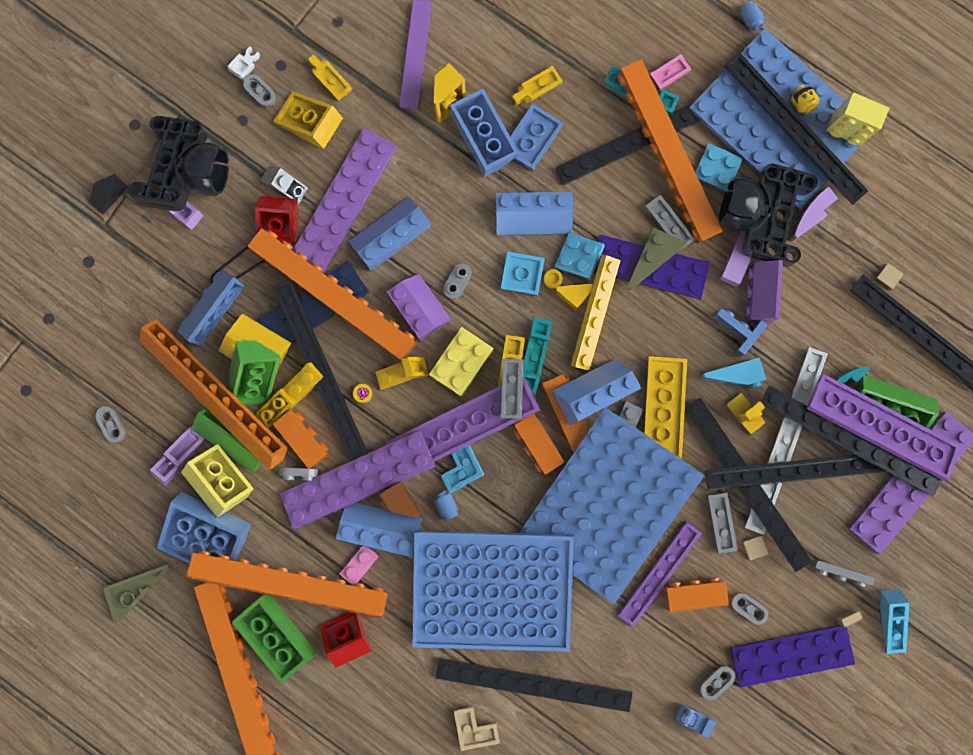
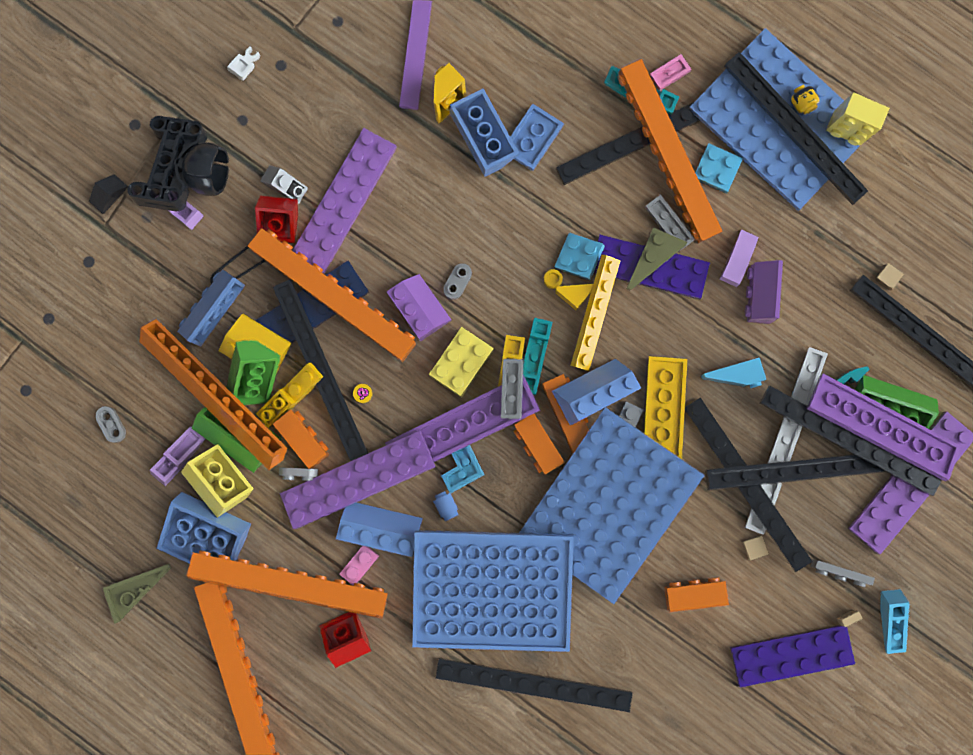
bright green slope [232,595,317,684] -> none
light grey plate [243,74,276,107] -> none
yellow slope [273,91,343,149] -> none
yellow hinge [308,54,353,102] -> none
medium blue slope [348,197,431,272] -> none
yellow bracket [375,357,429,390] -> none
dark orange slope [379,482,423,518] -> none
tan plate [454,706,500,751] -> none
medium blue slope [496,192,573,236] -> none
medium azure plate [501,251,545,296] -> none
yellow hinge [512,66,563,105] -> none
medium lavender tile [617,521,702,627] -> none
medium blue leg [674,704,716,739] -> none
light grey plate [699,666,735,700] -> none
light grey plate [707,493,738,554] -> none
medium blue bracket [714,309,768,357] -> none
black beam [718,163,818,267] -> none
yellow bracket [725,393,766,435] -> none
light grey plate [731,593,768,625] -> none
medium blue brick [740,1,765,31] -> none
lavender slope [790,187,838,242] -> none

